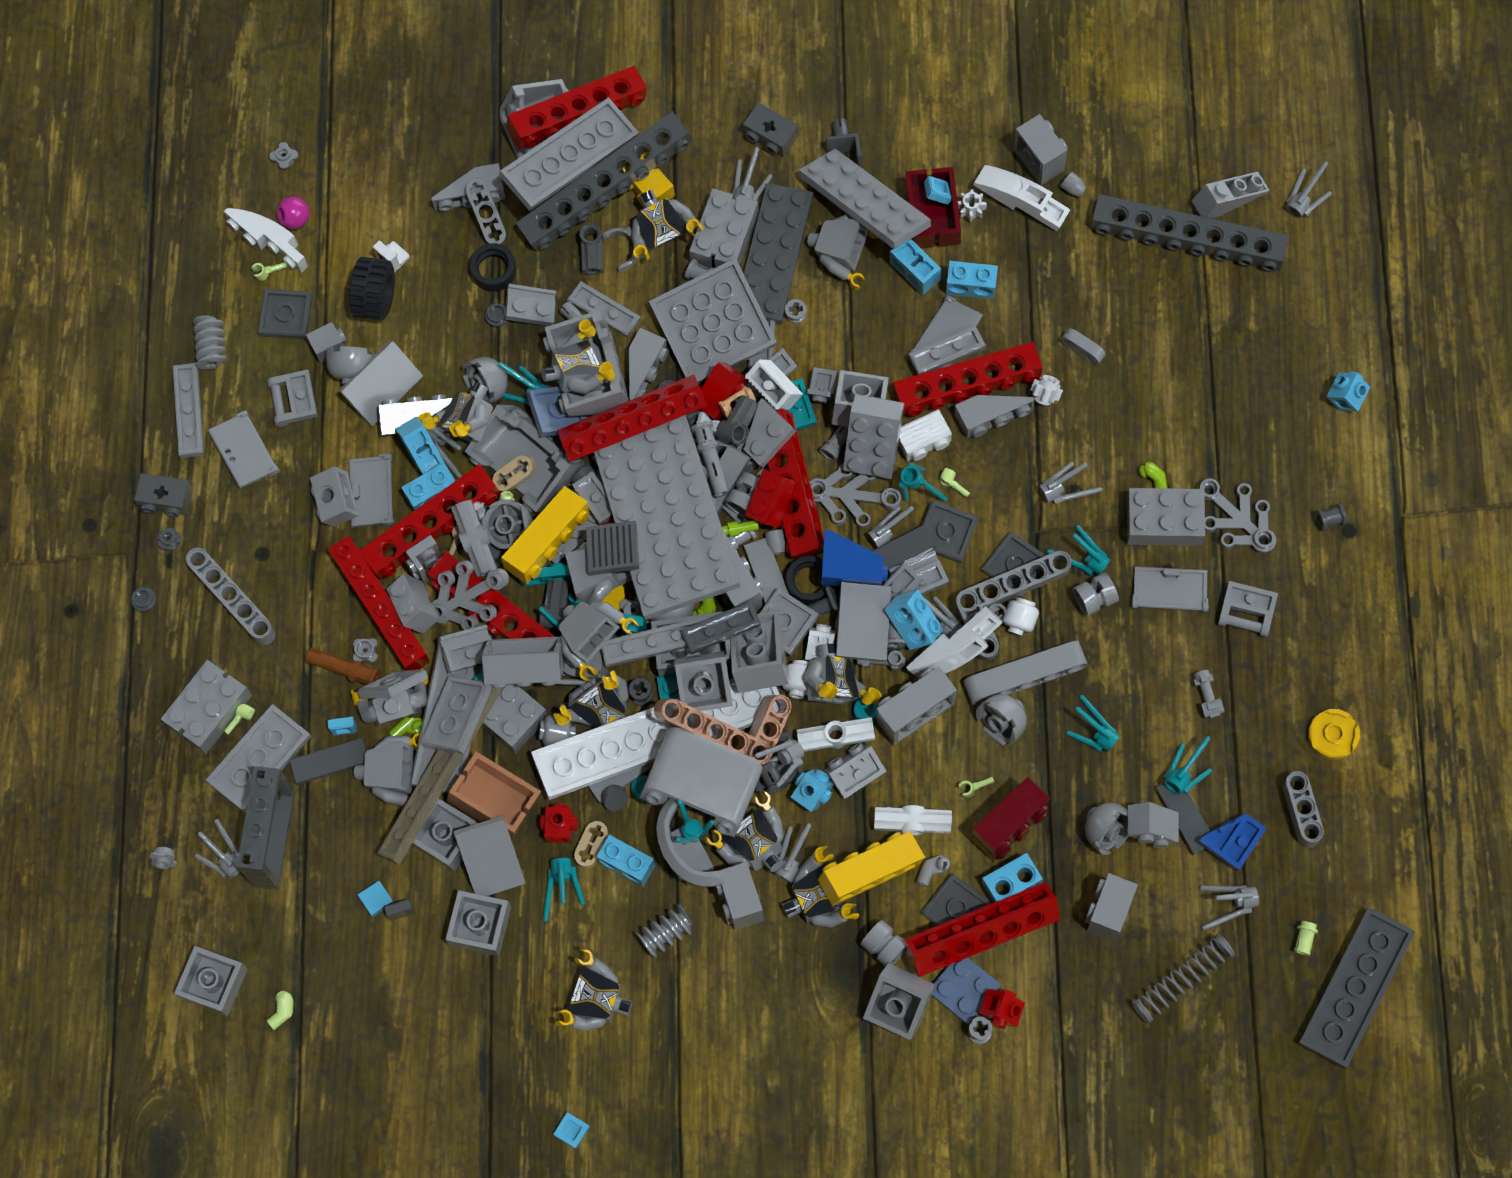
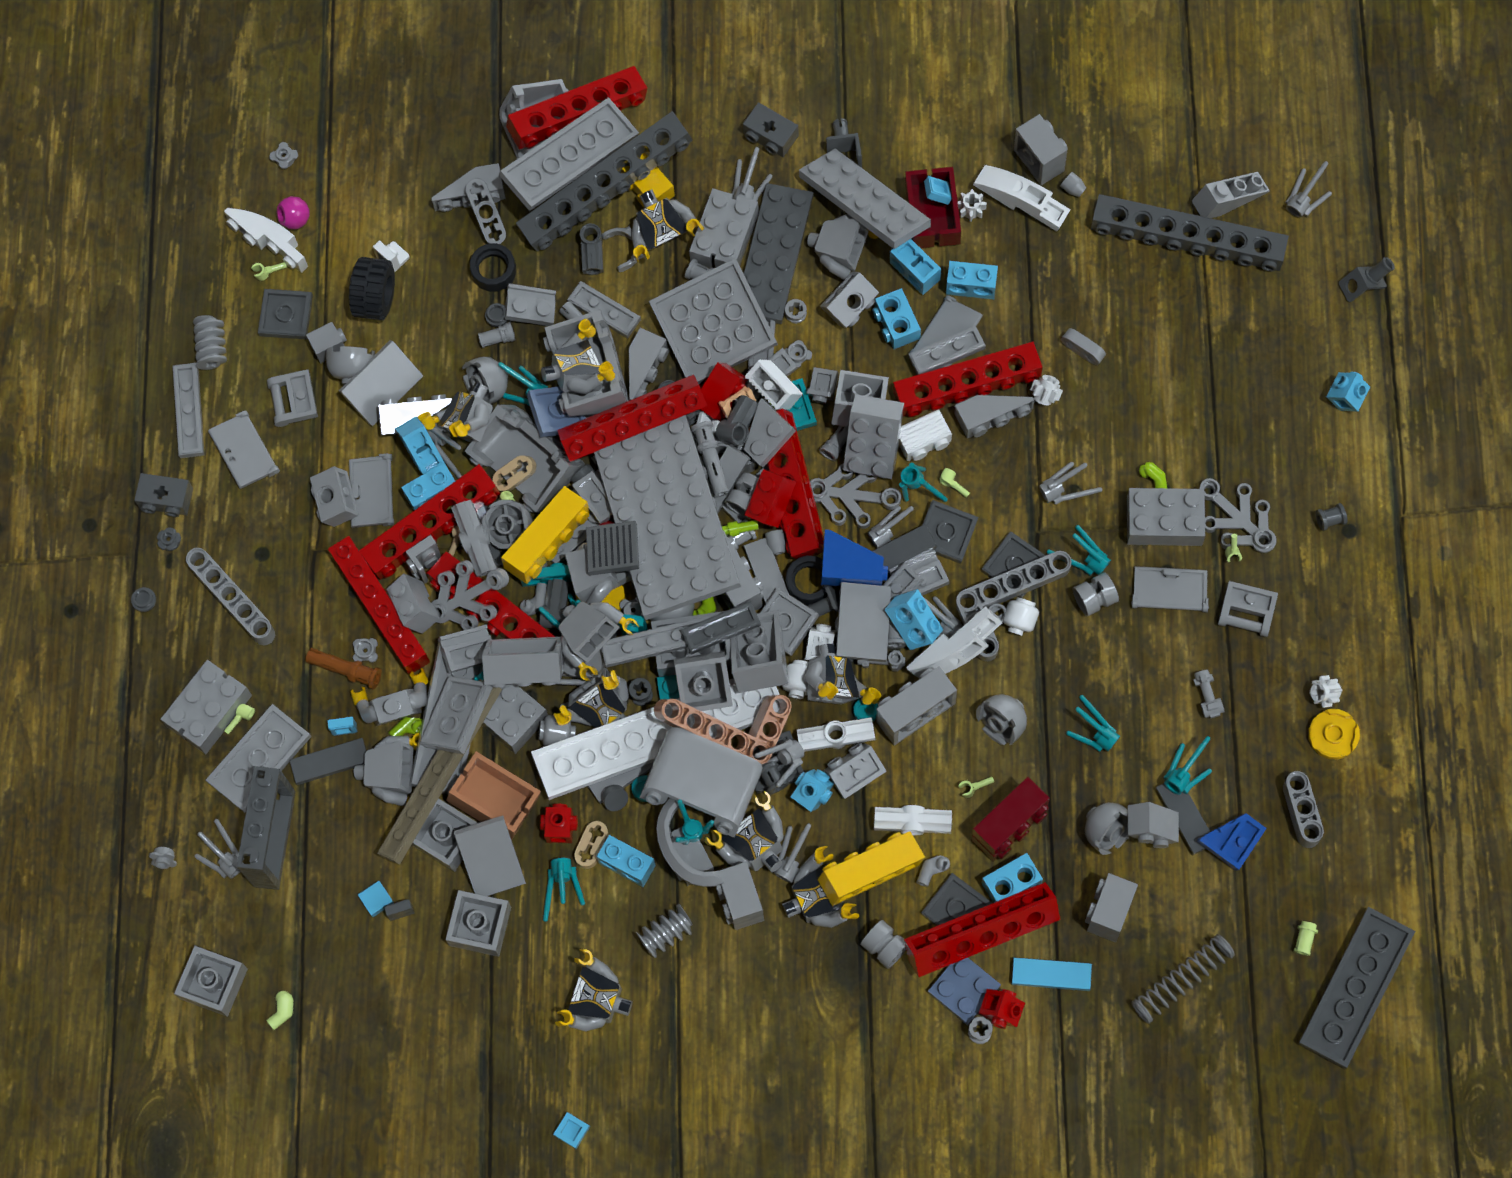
light grey tile [358,670,428,699] -> none
light grey brick [863,963,936,1040] -> none
light grey beam [963,641,1088,705] -> none
light grey plant [1199,885,1259,930] -> none
none -> light grey pin [478,322,516,348]
none -> light grey arm [520,583,548,615]
none -> light grey plate [784,340,812,368]
none -> light grey brick [820,271,879,328]
none -> medium azure brick [872,288,921,349]
none -> medium azure tile [1012,958,1092,991]
none -> yellowish green hand [1225,534,1242,562]
none -> white gear [1310,675,1342,708]
none -> dark grey bracket [1339,257,1395,302]

